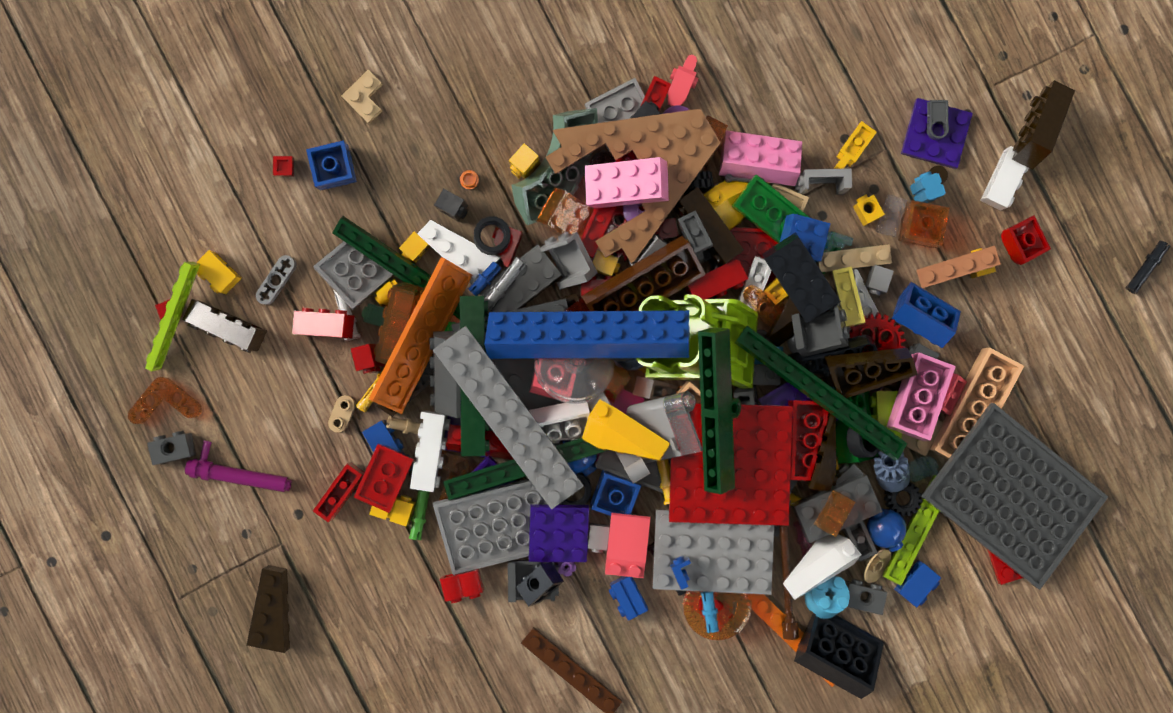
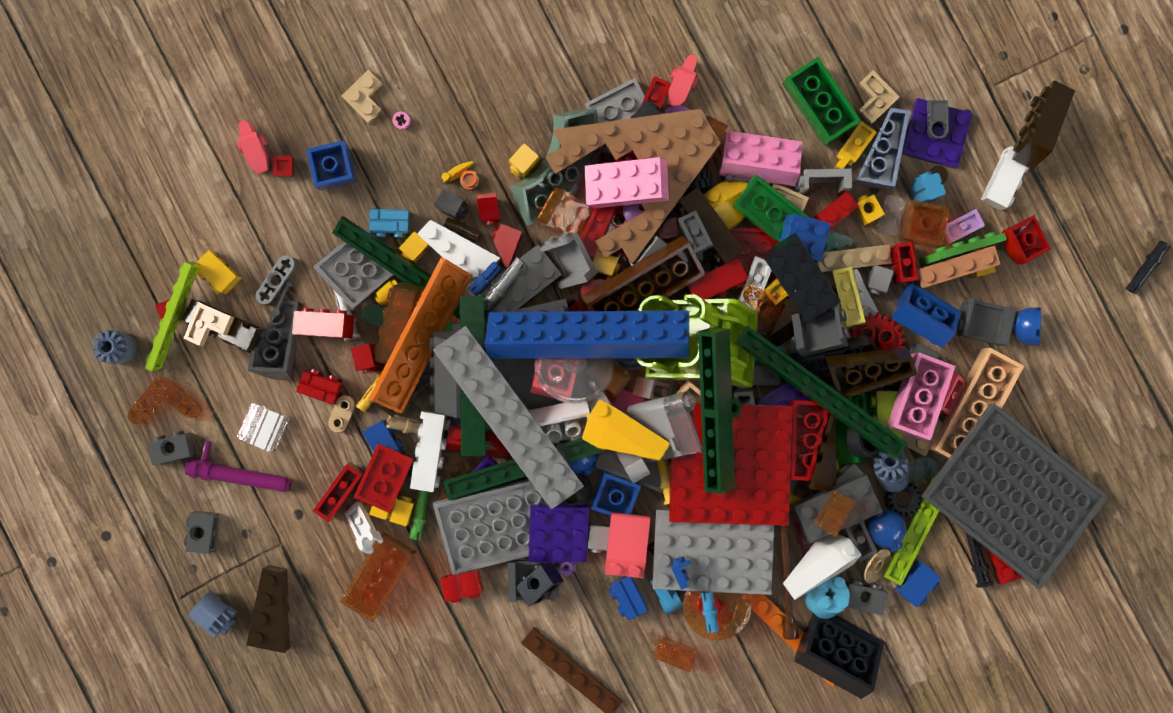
black tyre [474,216,510,255] -> none
none -> sand blue gear [91,330,137,364]
none -> plate [183,302,235,346]
none -> dark grey brick [184,511,219,554]
none -> sand blue gear [188,591,237,638]
none -> coral hinge [237,120,271,174]
none -> slope [237,402,289,453]
none -> dark grey wedge [248,301,300,381]
none -> dark grey hinge [272,280,293,317]
none -> red brick [296,368,344,405]
none -> clear orange brick [340,532,417,622]
none -> white plate [345,501,383,554]
none -> dark azure brick [369,209,411,238]
none -> bright pink bush [392,111,411,130]
none -> yellow bar [442,161,474,183]
none -> dark brown axle [443,217,482,242]
none -> red slope [476,193,501,226]
none -> dark azure piece [650,579,683,615]
none -> clear orange brick [652,635,697,673]
none -> green brick [782,57,861,147]
none -> red brick [813,191,859,229]
none -> sand blue wedge [854,108,910,191]
none -> tan plate [857,70,899,125]
none -> red brick [890,242,919,284]
none -> bright green wing [919,231,1007,266]
none -> lavender plate [940,209,985,244]
none -> dark grey panel [957,297,1017,346]
none -> black pin [965,532,994,588]
none -> blue cylinder [1011,307,1041,346]

